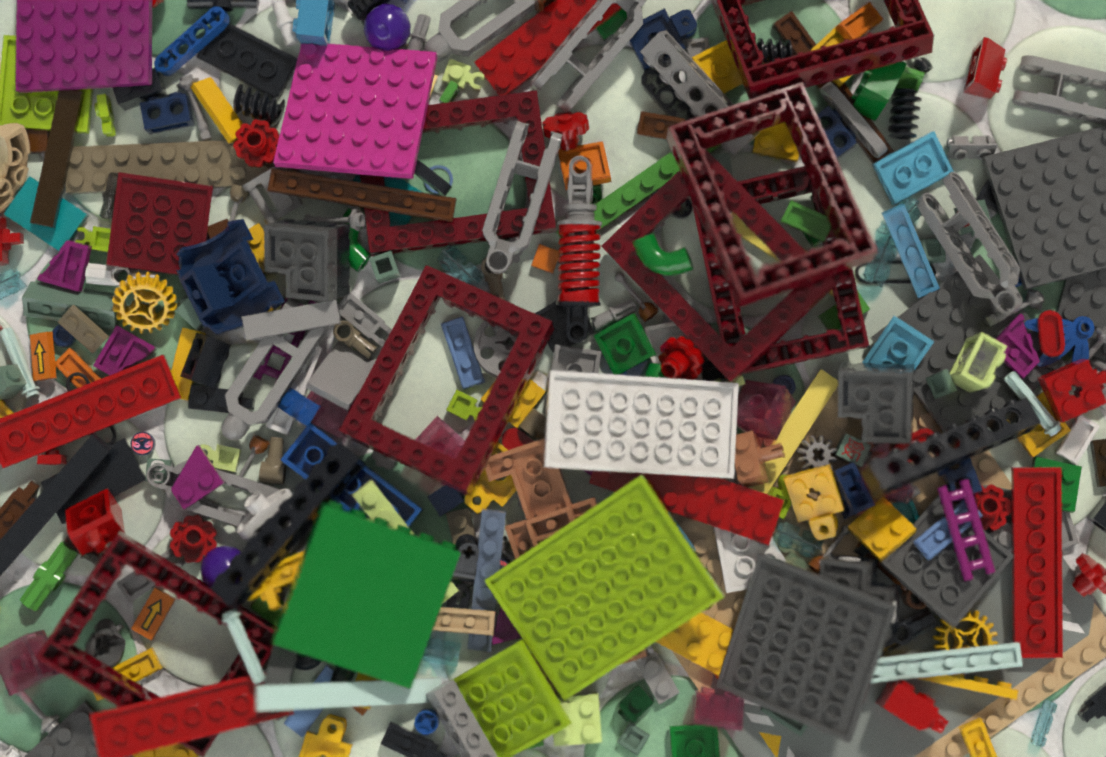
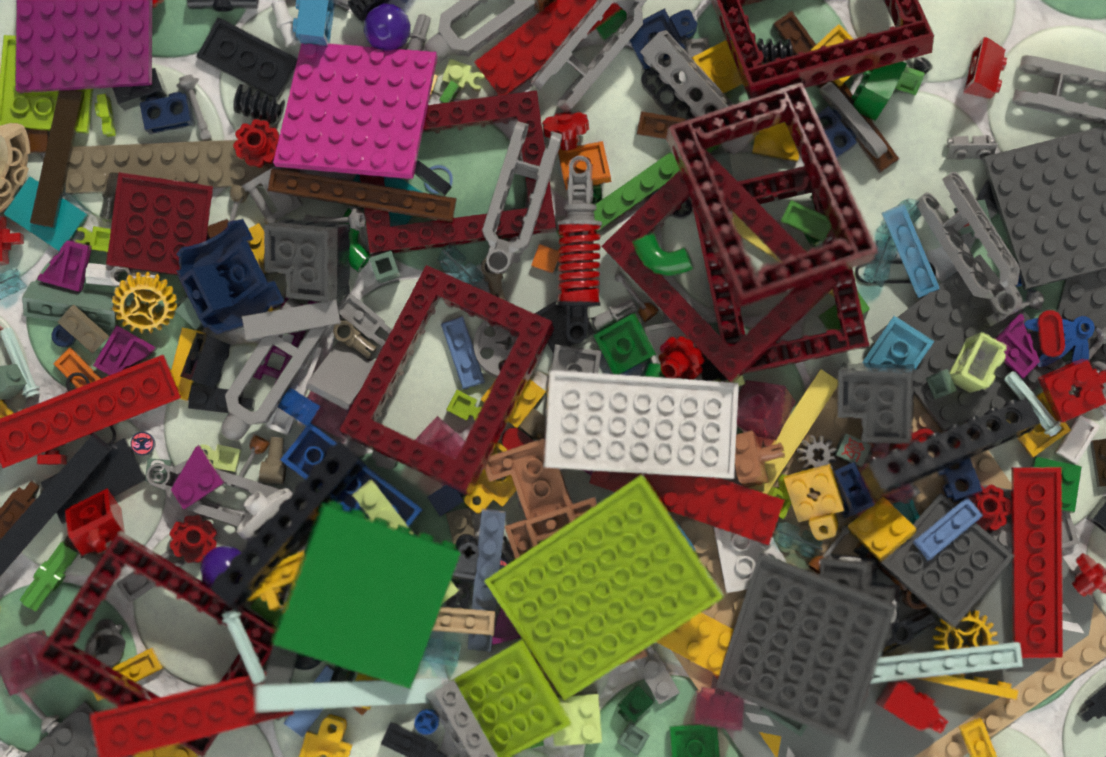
orange tile [30,332,57,381] -> none
orange tile [131,587,176,640] -> none
blue beam [154,7,230,76] -> none
yellow tile [190,77,243,144] -> none
dark blue tile [771,375,796,399] -> none
orange tile [835,2,884,40] -> none
medium azure tile [872,131,954,205] -> none
black piece [888,88,922,140] -> none
sand green tile [920,238,946,263] -> none
magenta bar [937,479,996,581] -> none
clear light blue axle [1031,700,1057,747] -> none

